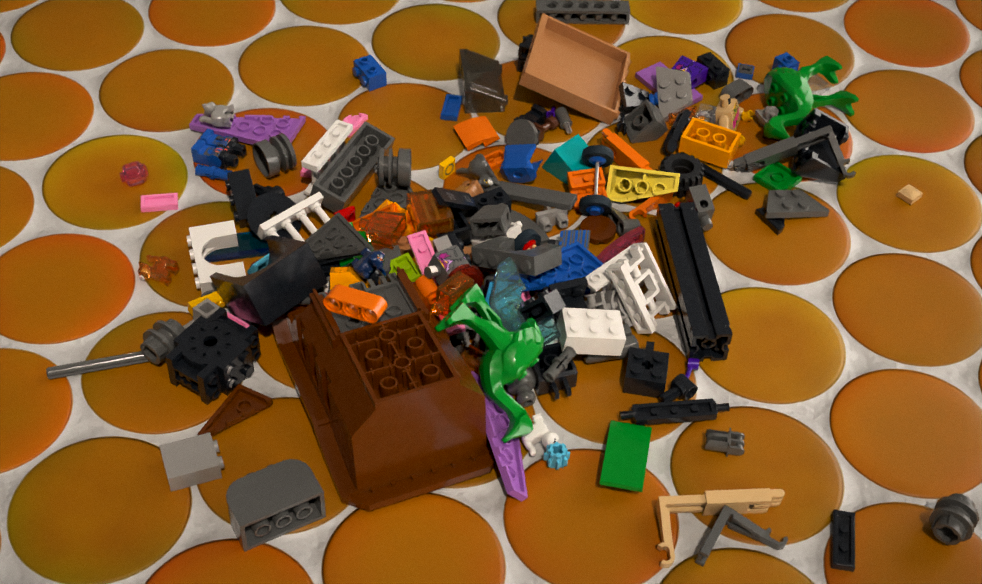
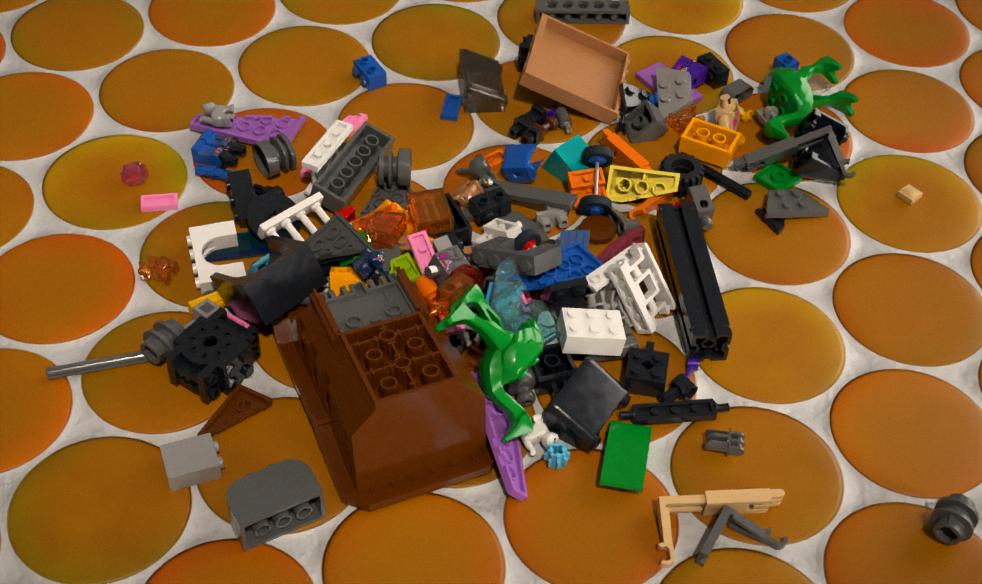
orange beam [323,284,388,323] -> none
black tile [431,187,478,211] -> none
yellow tile [439,156,455,180] -> none
orange slope [453,116,500,151] -> none
dark grey torso [469,203,512,236] -> none
dark grey tile [506,119,538,145] -> none
black brick [516,289,566,323] -> none
dark grey pin [543,346,576,382] -> none
black hinge [661,109,692,155] -> none
clear tile [696,103,717,121] -> none
tile [736,63,755,80] -> none
black tile [831,509,855,572] -> none
none -> black windscreen [546,357,631,454]

